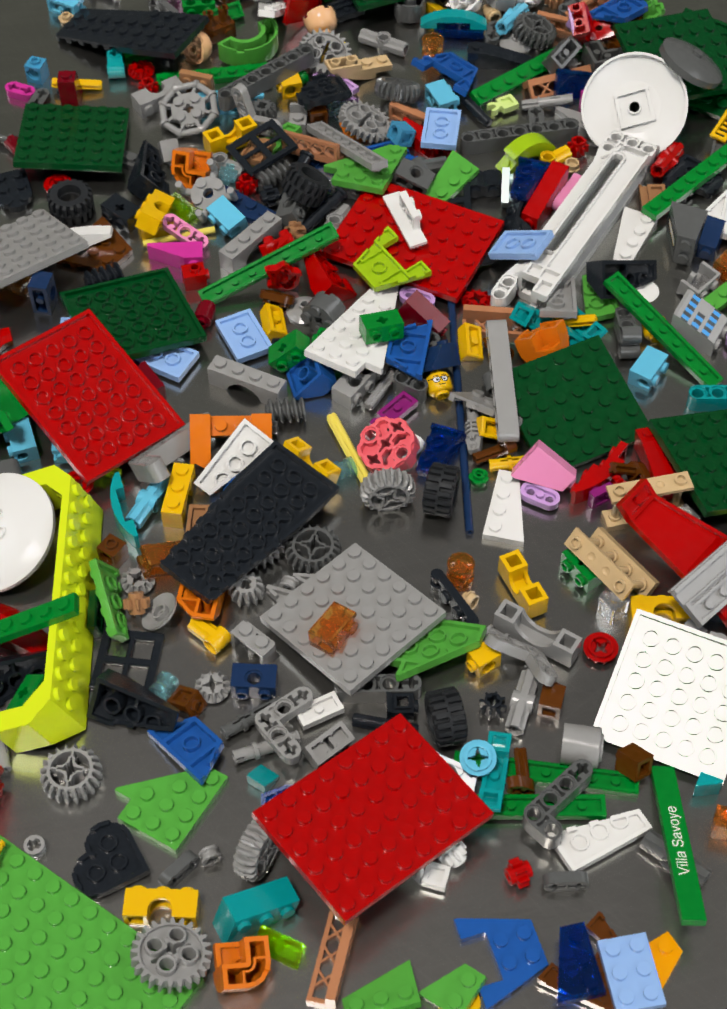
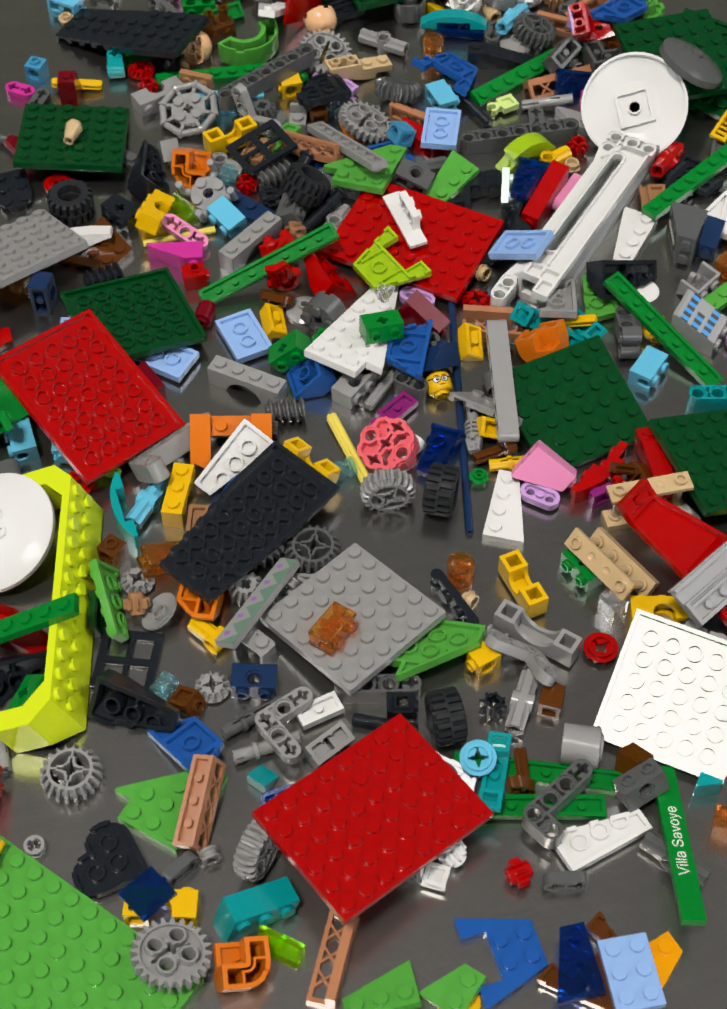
none -> tan cone [63,119,83,145]
none -> clear blue piece [118,866,177,923]
none -> nougat fence [172,754,226,854]
none -> light grey tile [215,558,300,649]
none -> clear plate [376,284,395,303]
none -> tan plate [475,264,492,282]
none -> dark grey brick [612,757,670,813]

